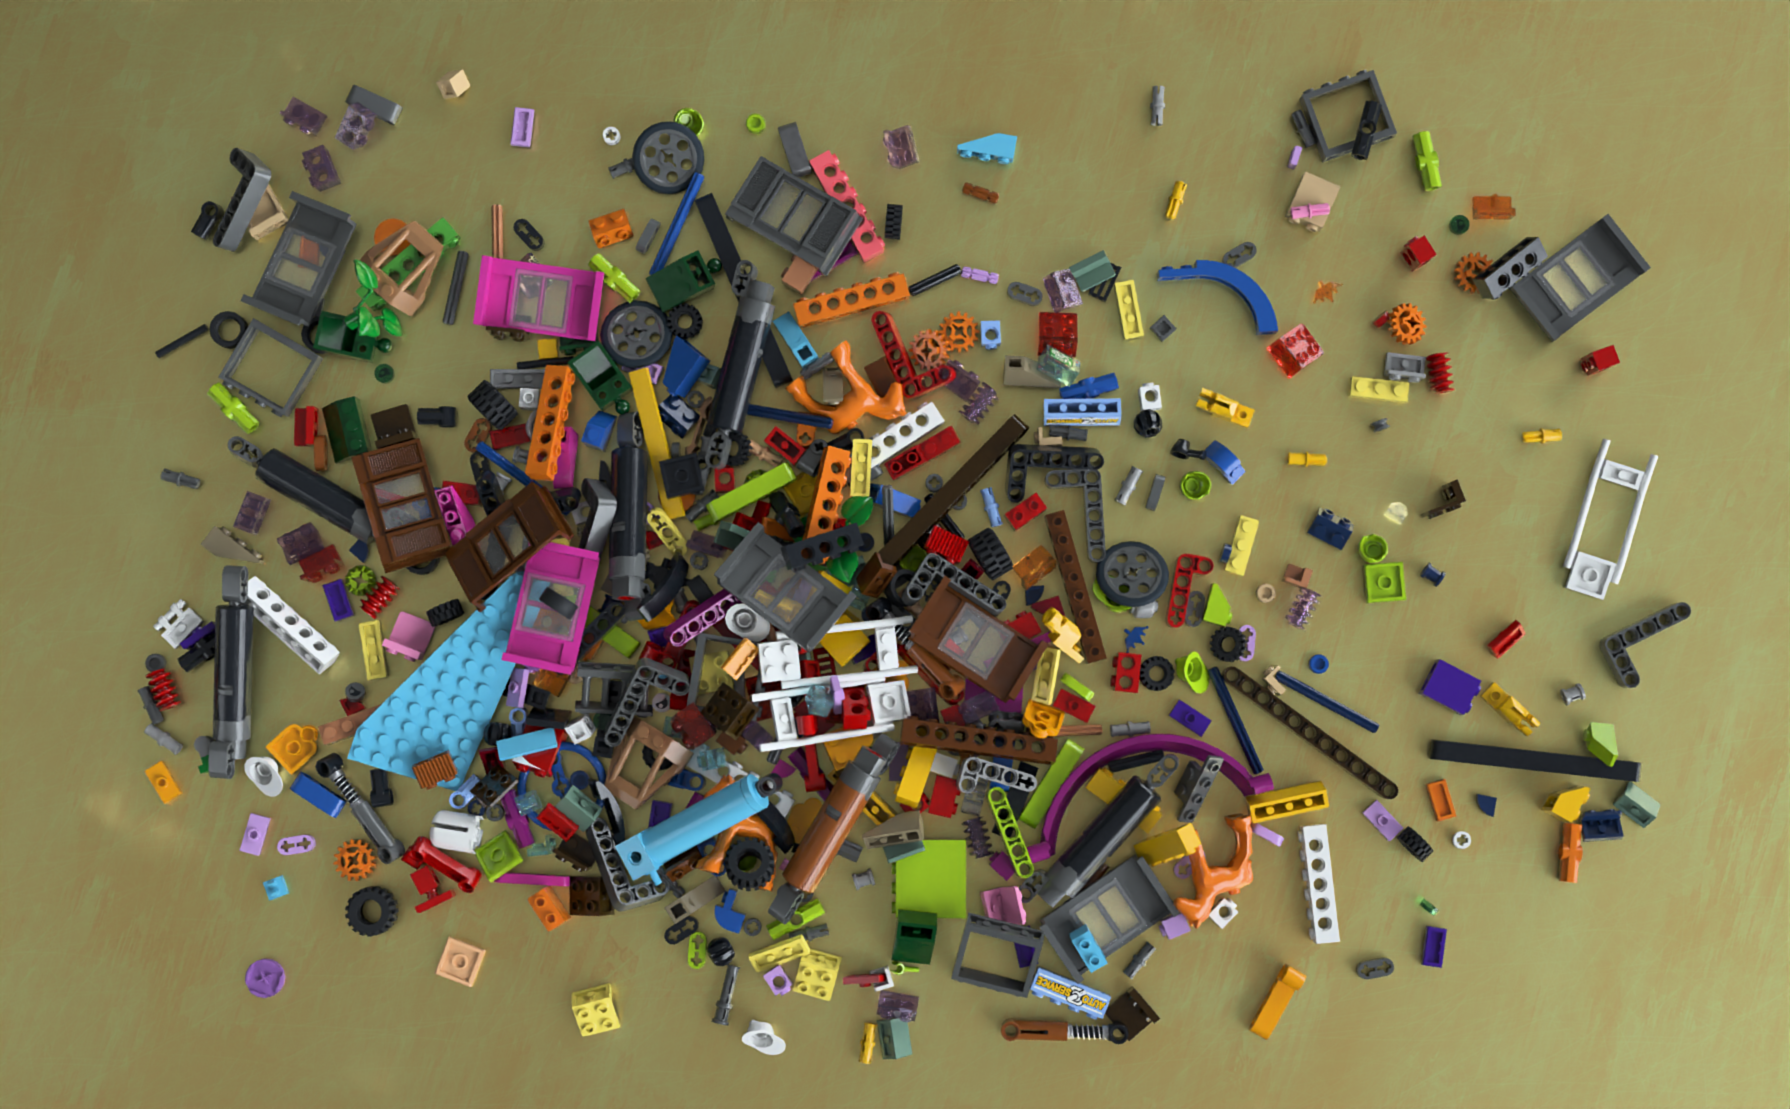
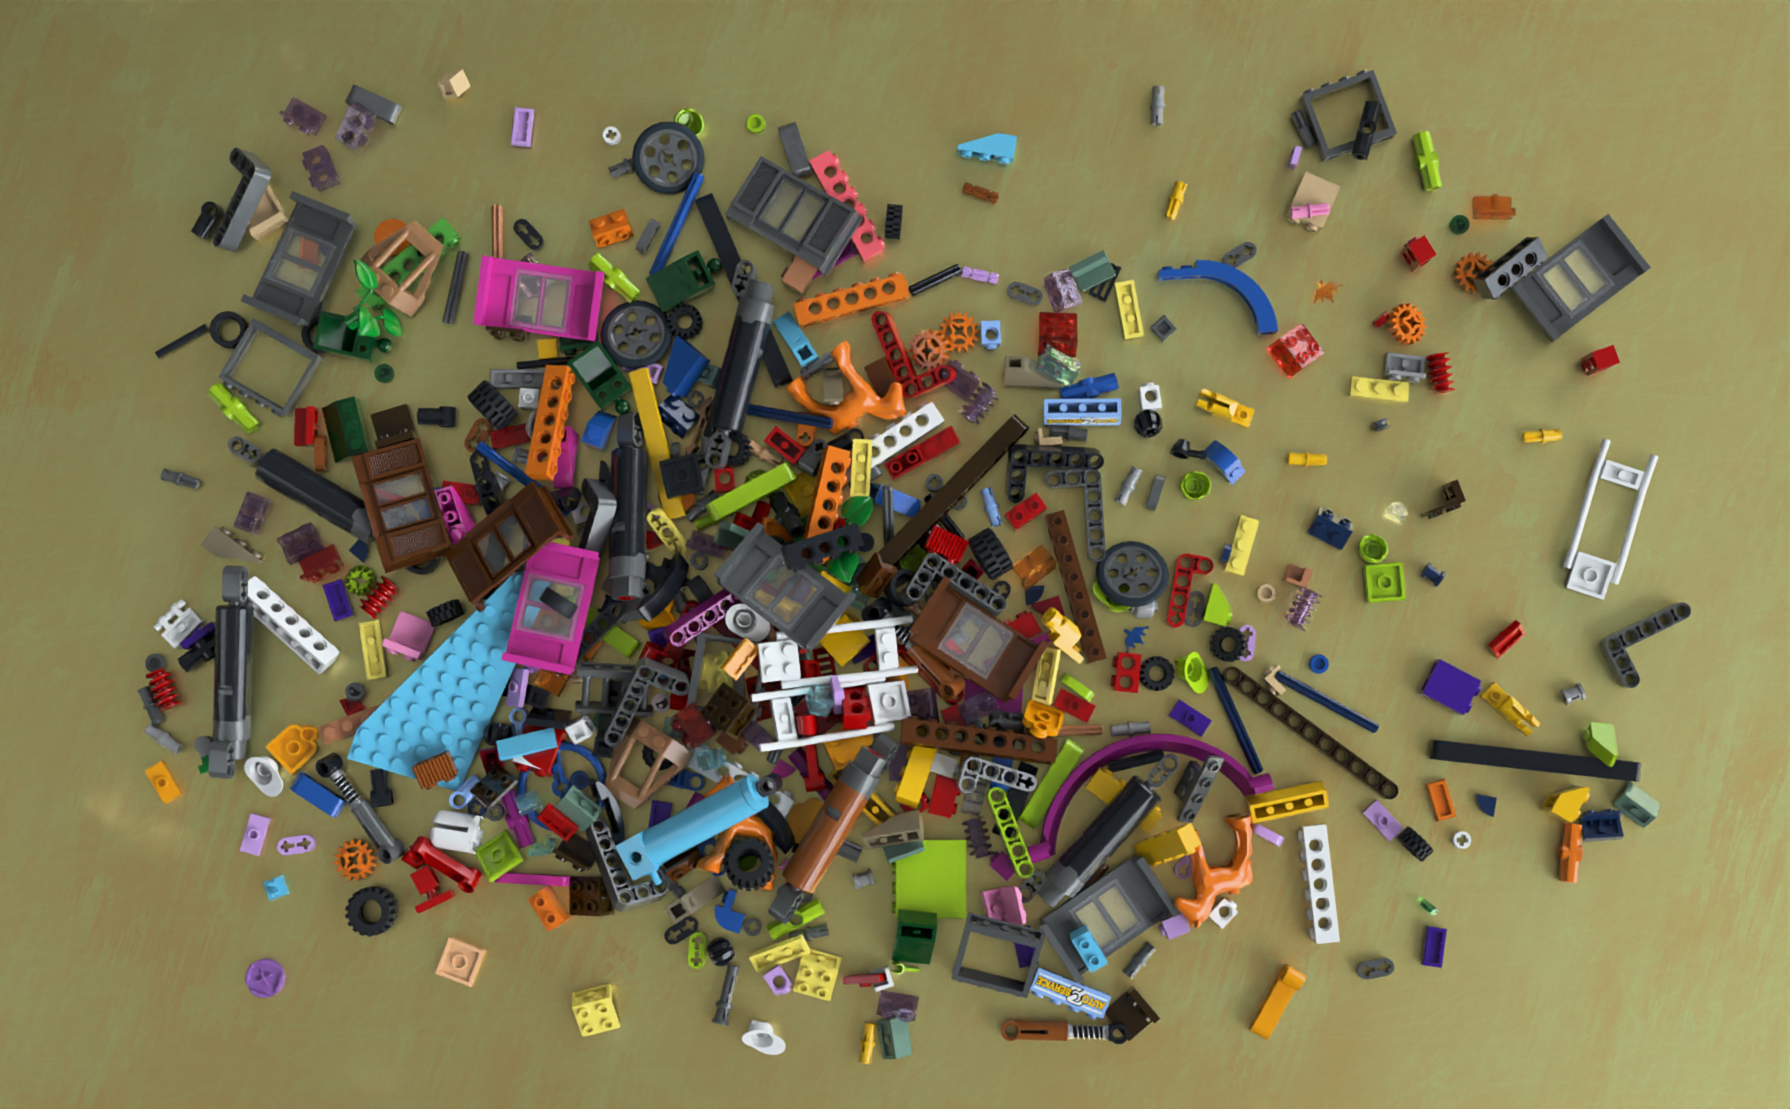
bracket [883,125,920,169] -> none

